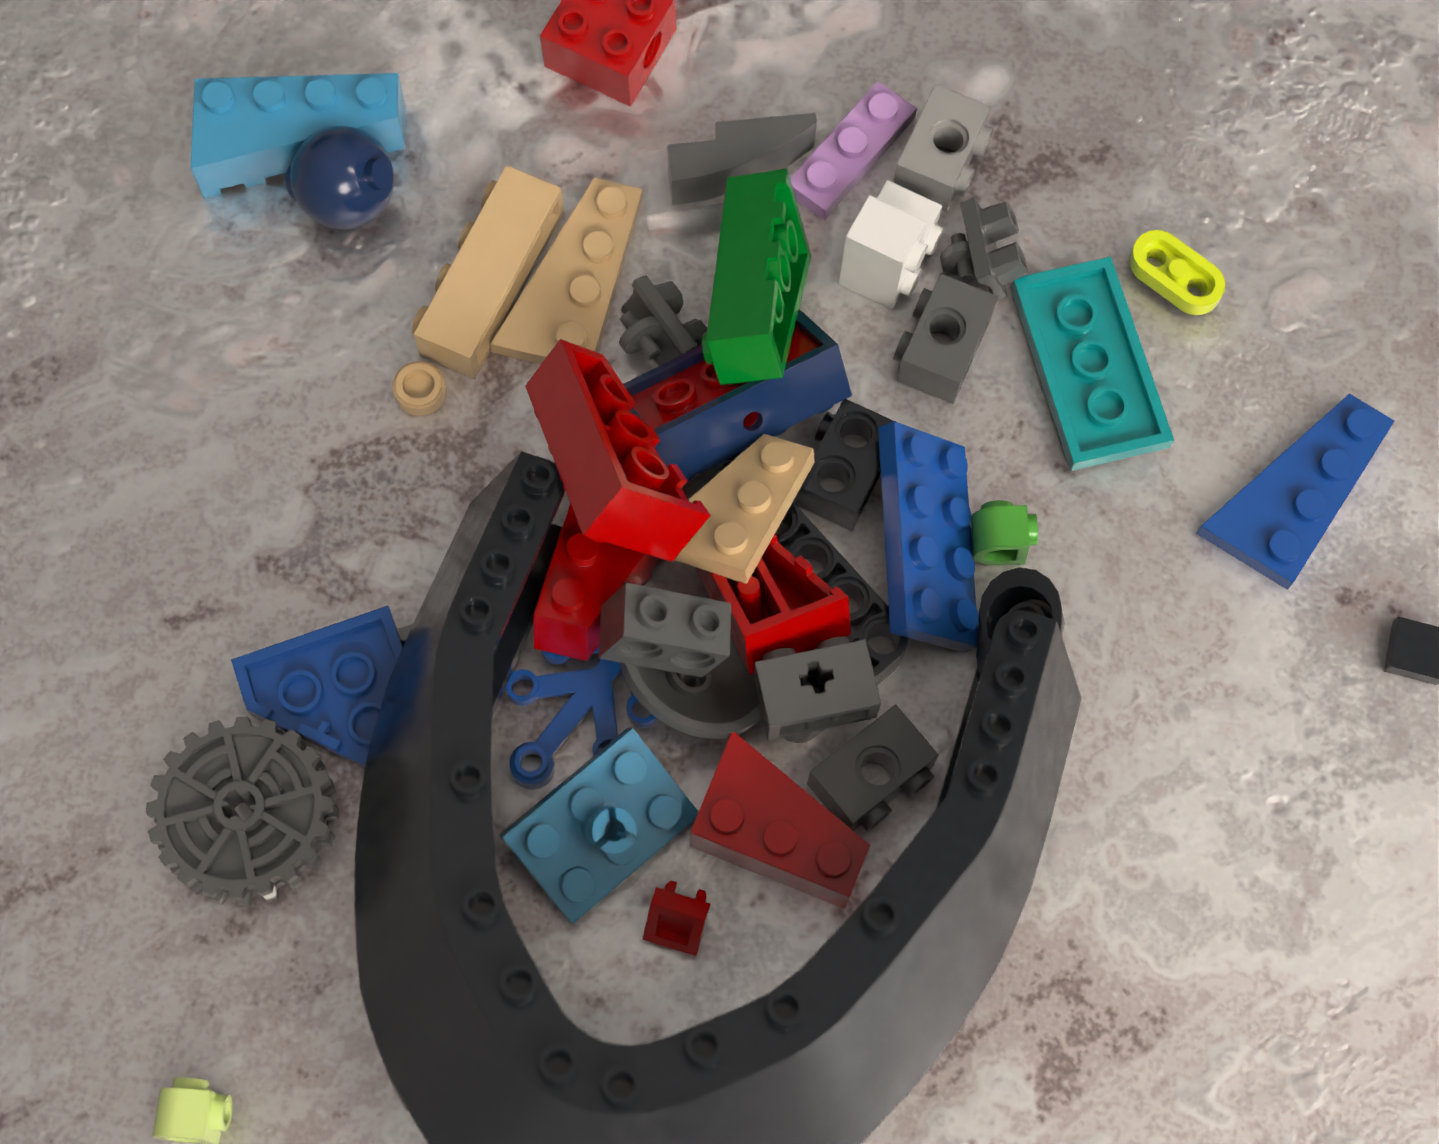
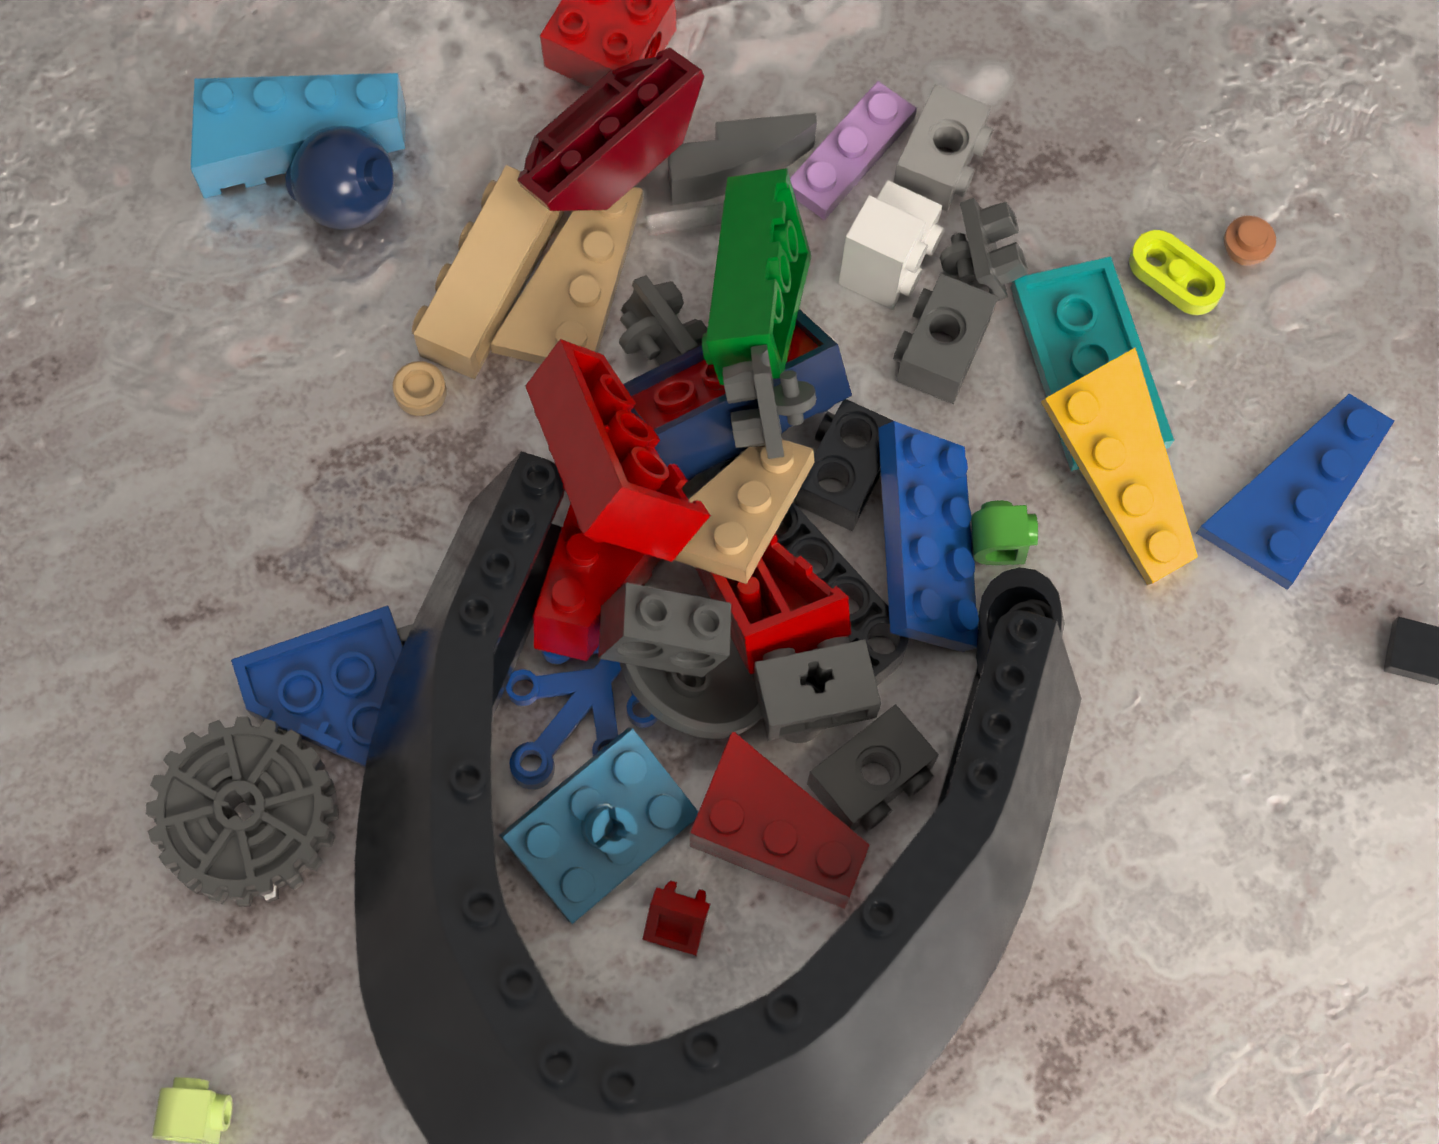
none -> dark red wedge [517,47,705,211]
none -> dark grey hips [723,344,817,459]
none -> yellow wing [1041,348,1198,585]
none -> nougat plate [1224,216,1276,266]

